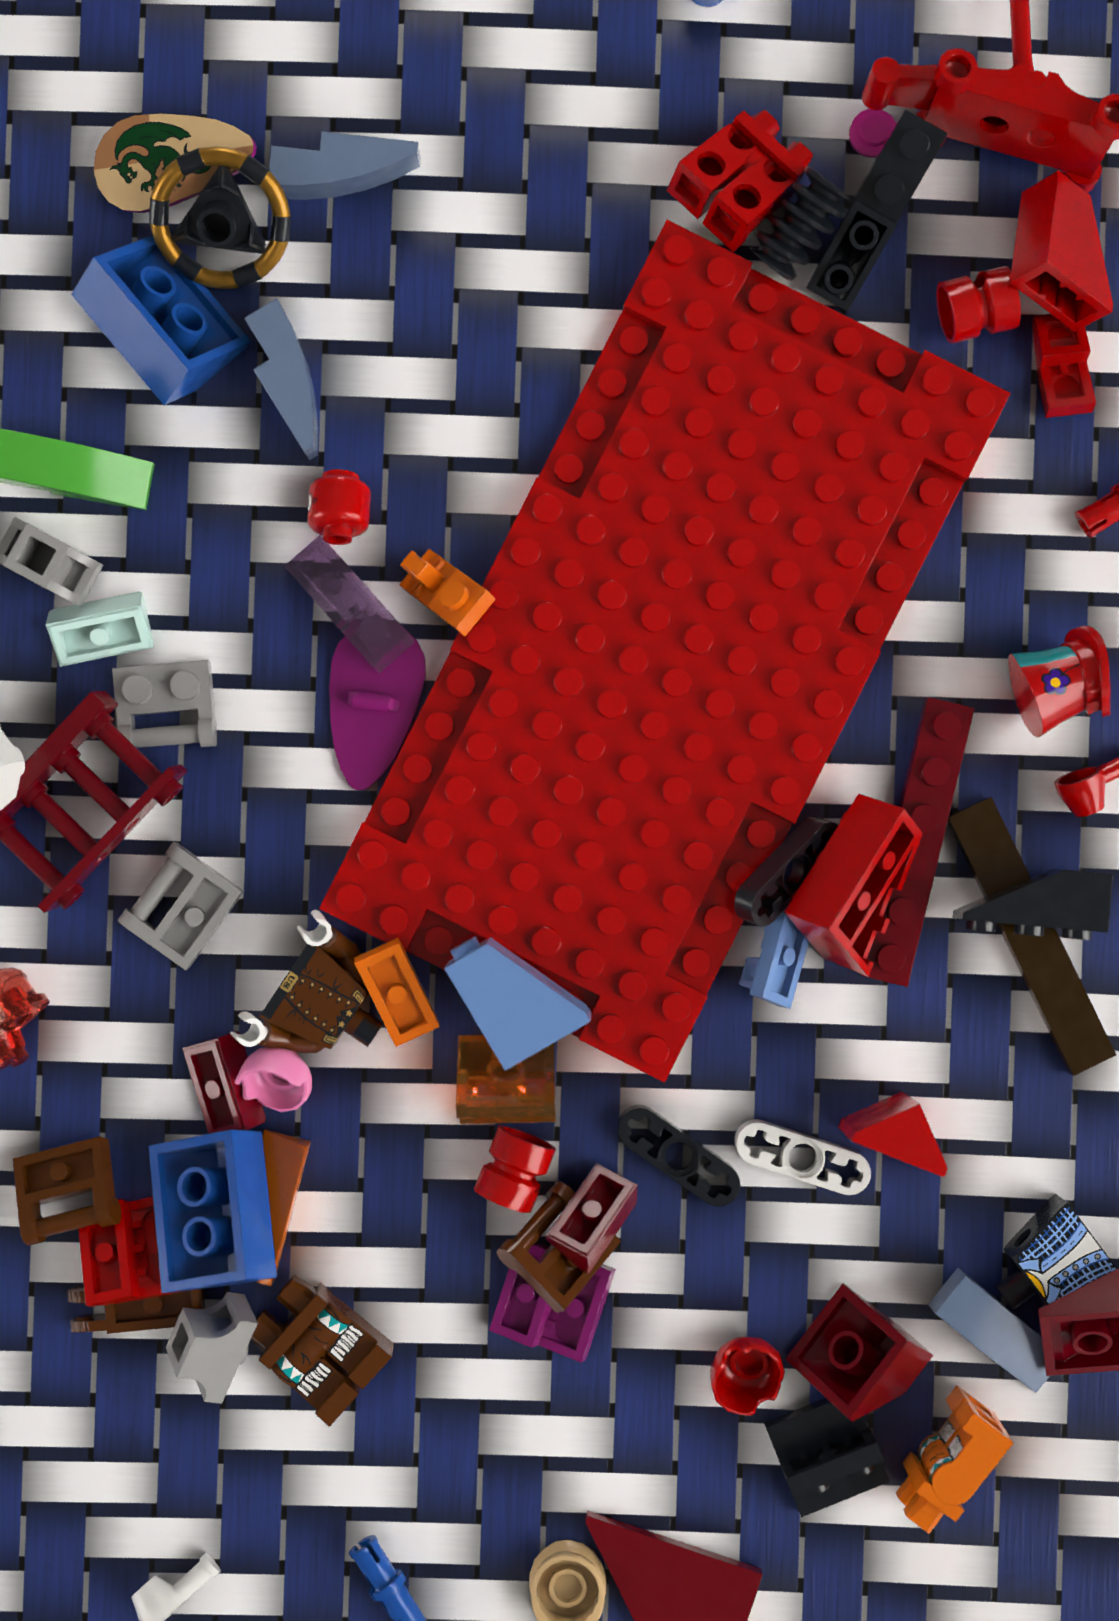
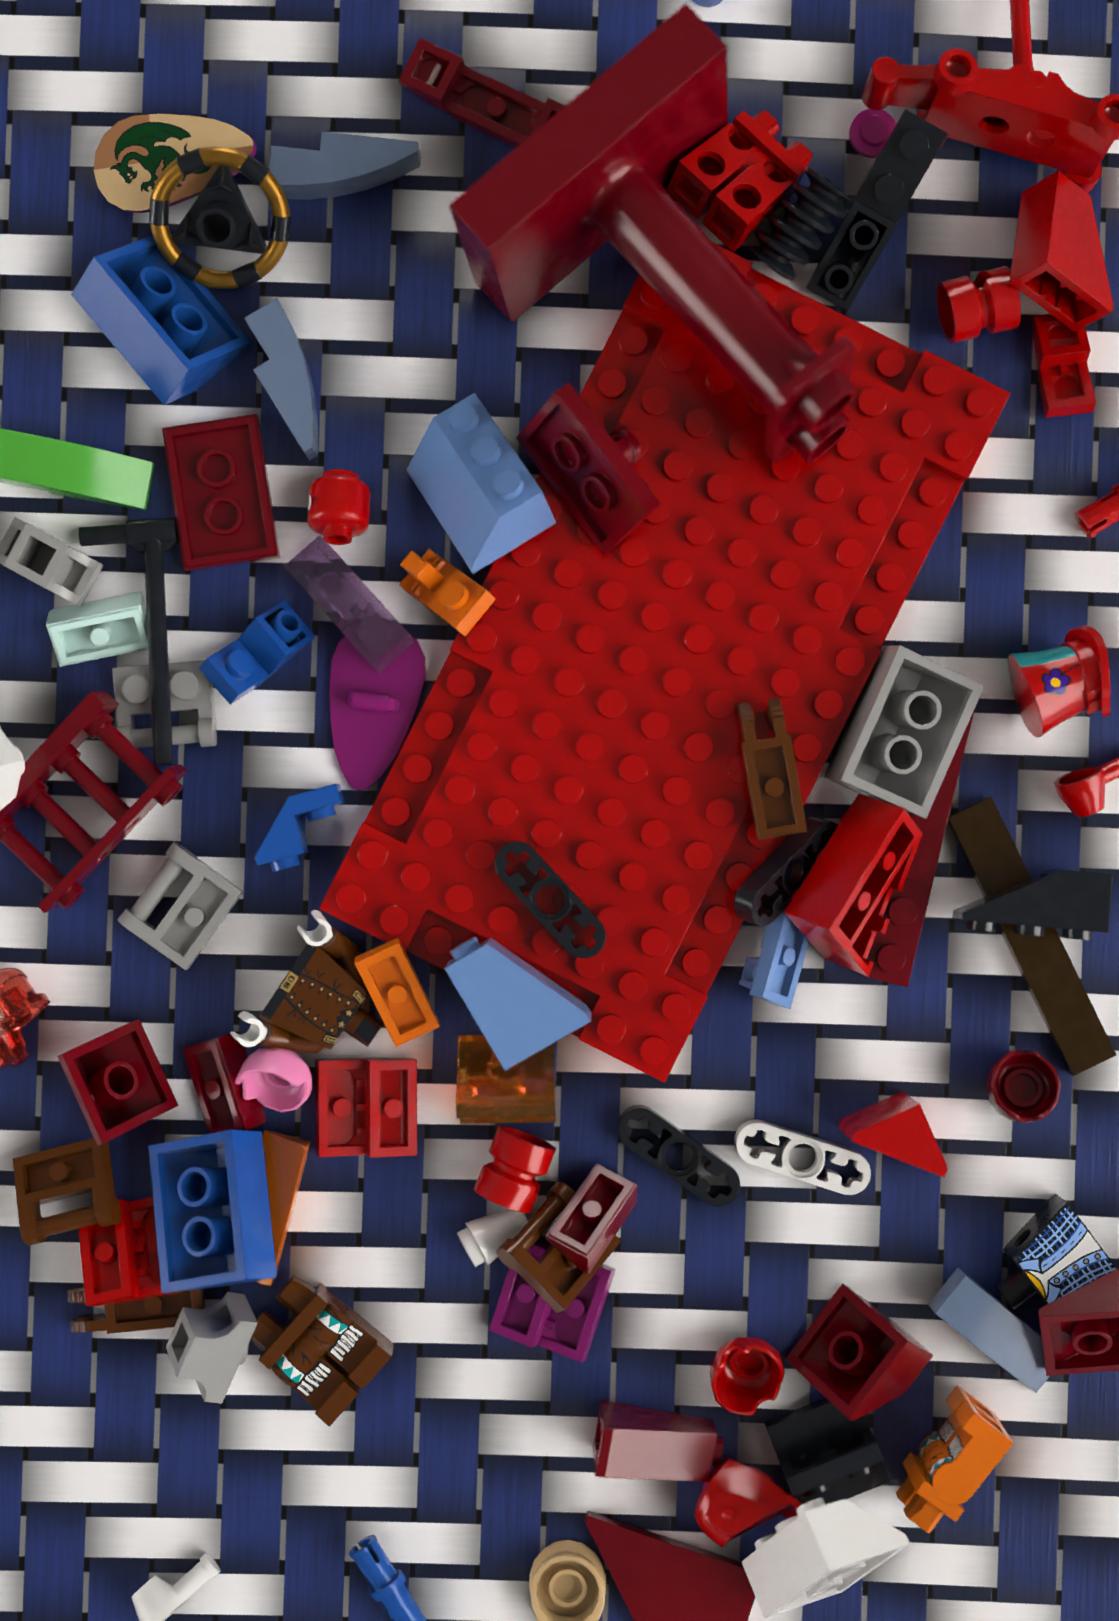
none -> dark red slope [57,1019,179,1146]
none -> black bar [79,517,179,766]
none -> dark red tile [162,414,280,572]
none -> blue slope [199,600,316,705]
none -> blue slope [255,784,345,872]
none -> red slope [315,1058,417,1158]
none -> dark red slope [399,38,565,147]
none -> medium blue slope [406,392,556,574]
none -> dark red piece [449,3,857,464]
none -> white cone [457,1209,528,1267]
none -> black beam [495,841,606,958]
none -> dark red plate [516,383,660,555]
none -> dark red slope [593,1400,723,1482]
none -> red helmet [694,1458,803,1547]
none -> reddish brown hinge [737,697,807,840]
none -> white slope [742,1498,910,1619]
none -> light grey slope [824,645,985,819]
none -> dark red hair [986,1050,1061,1123]

